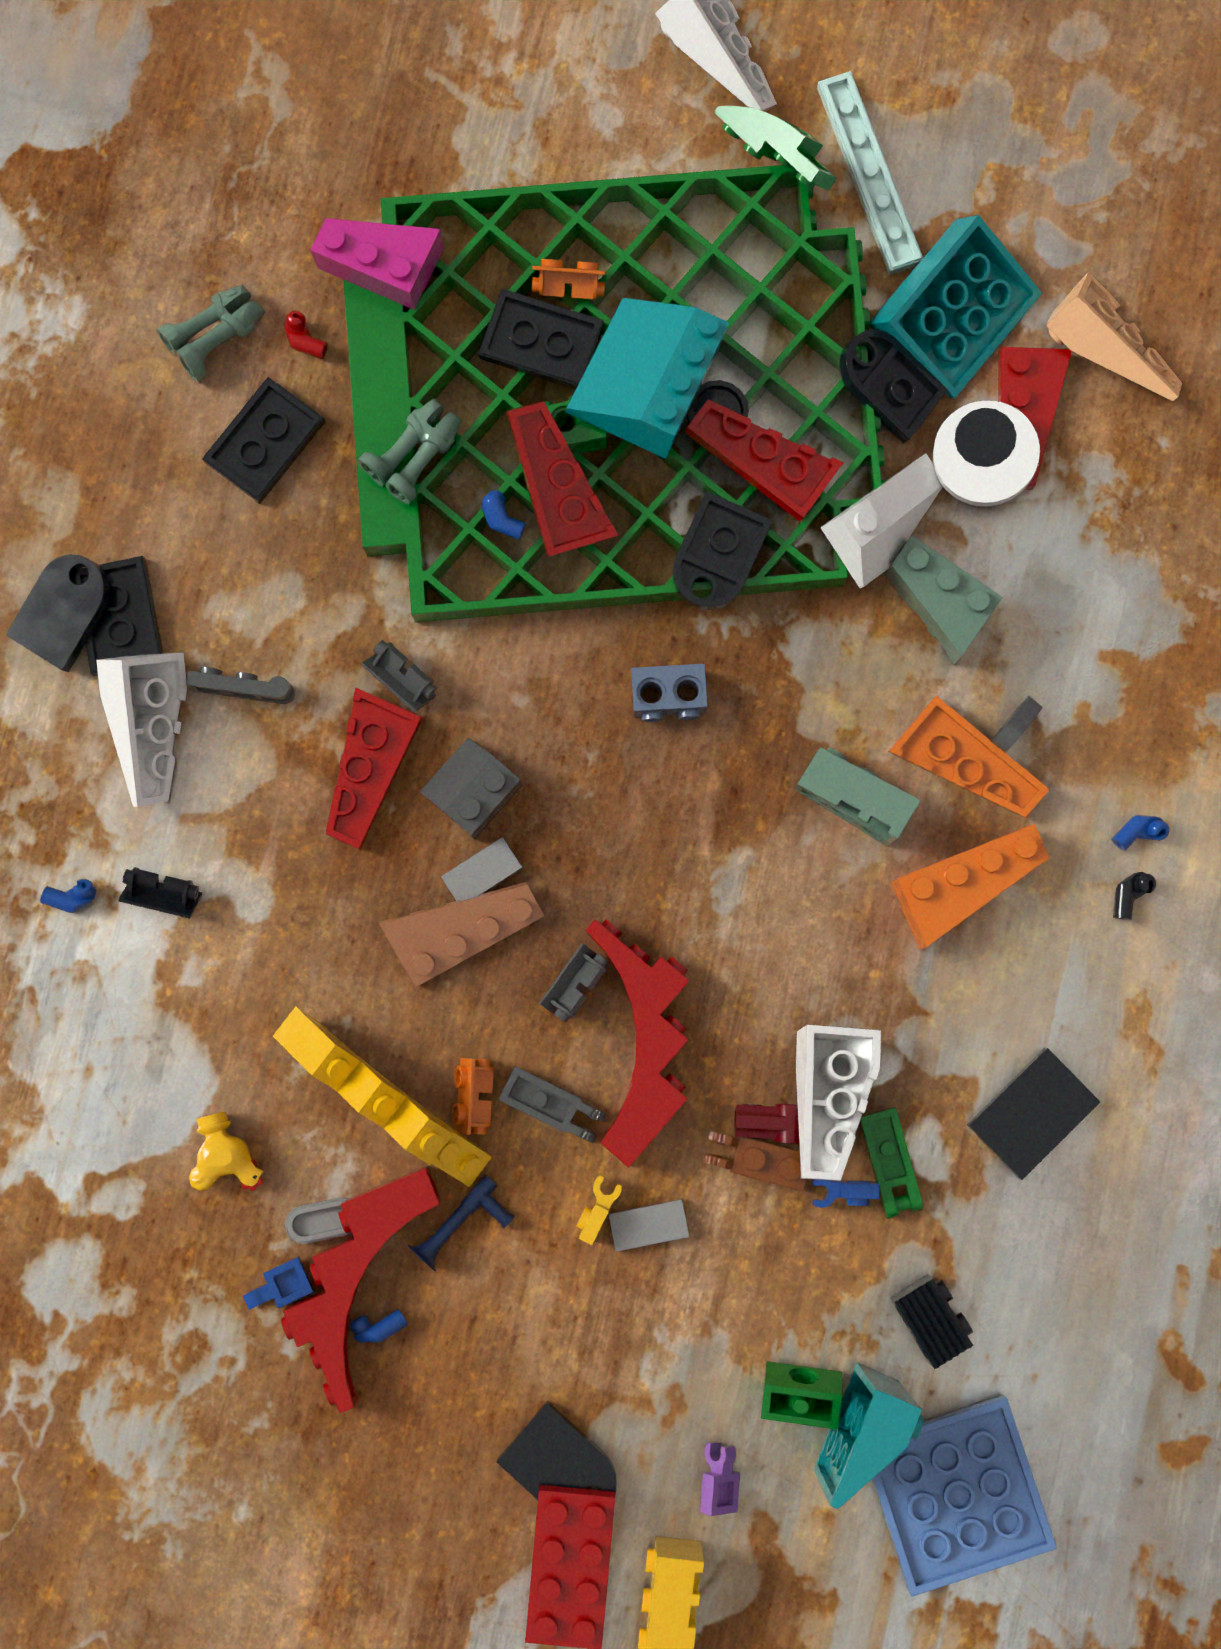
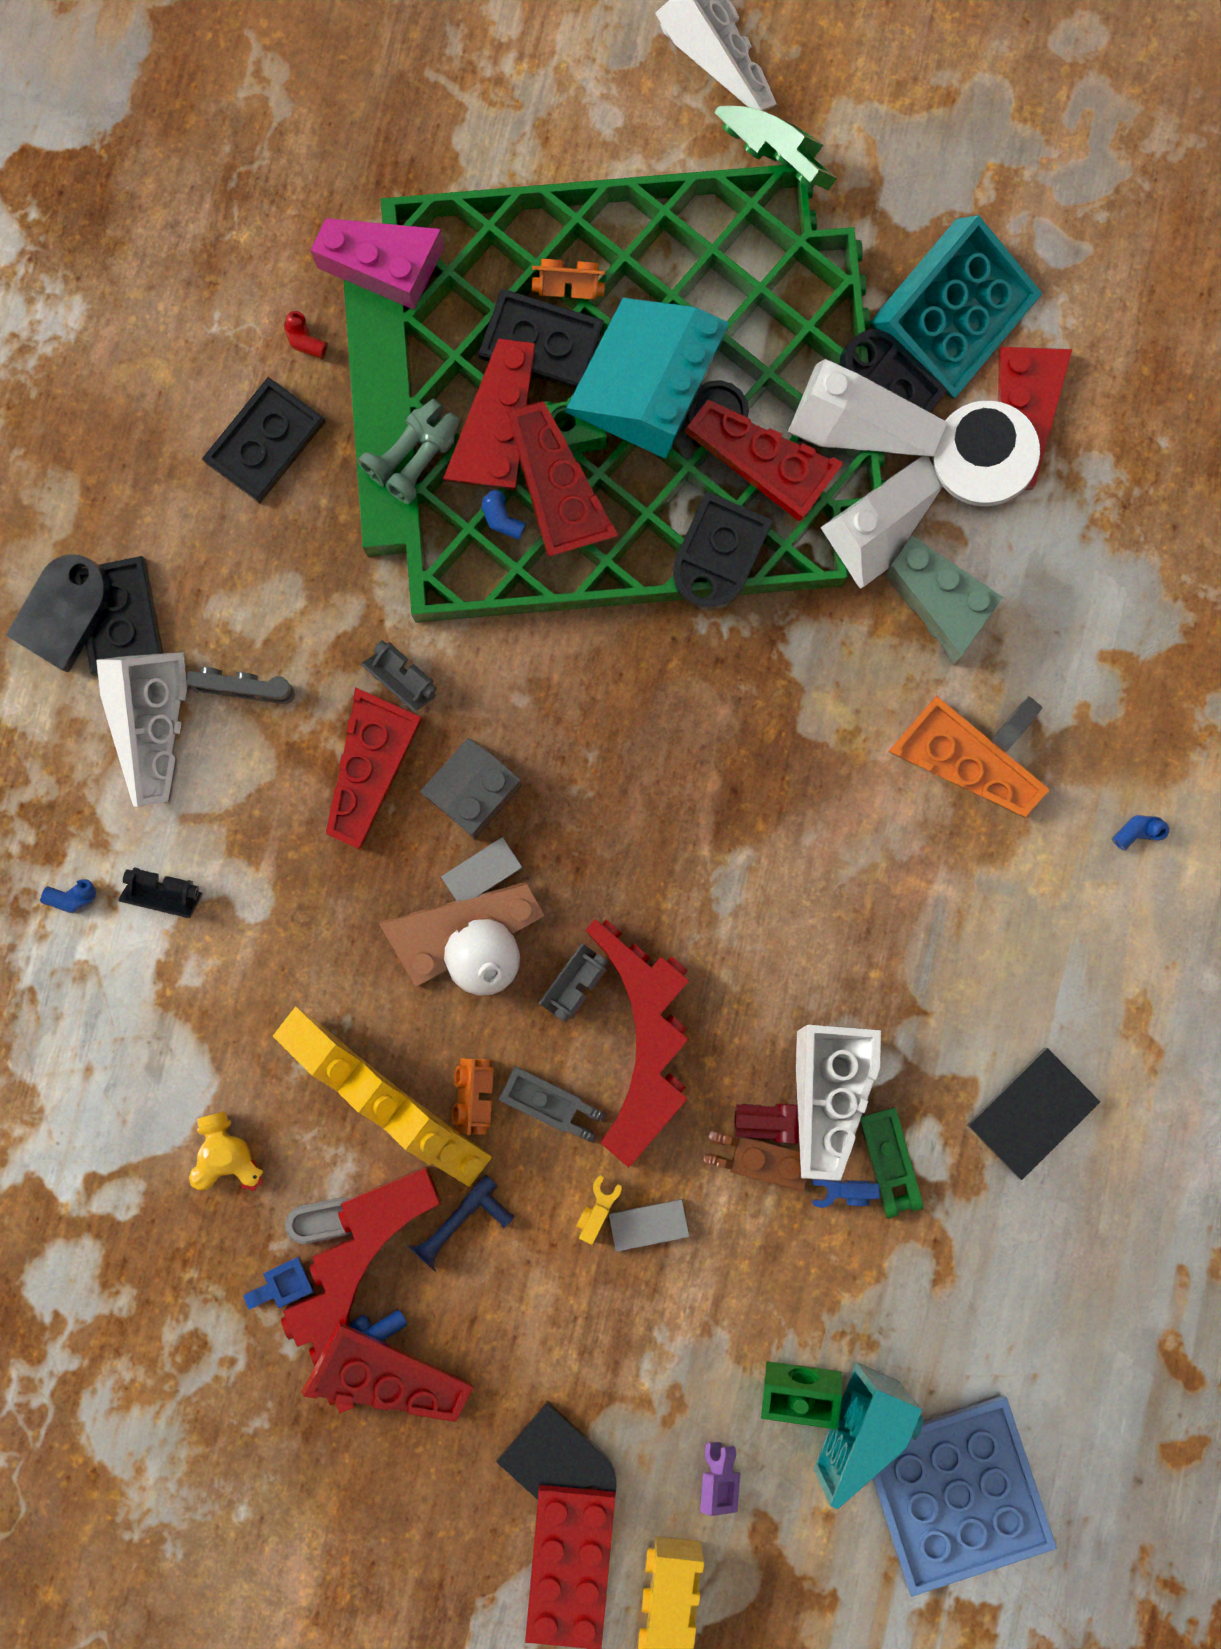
sand green piece [156,284,265,383] -> none
sand blue brick [631,664,707,722] -> none
sand green wedge [794,747,921,846] -> none
light aqua tile [817,71,923,276] -> none
black brick [890,1275,973,1369] -> none
orange wedge [891,824,1049,950] -> none
light nougat wedge [1046,272,1182,401] -> none
black arm [1113,872,1156,920] -> none
none -> red wing [302,1322,474,1422]
none -> red wing [443,339,535,491]
none -> white cylinder [444,919,520,996]
none -> white wedge [787,359,948,456]

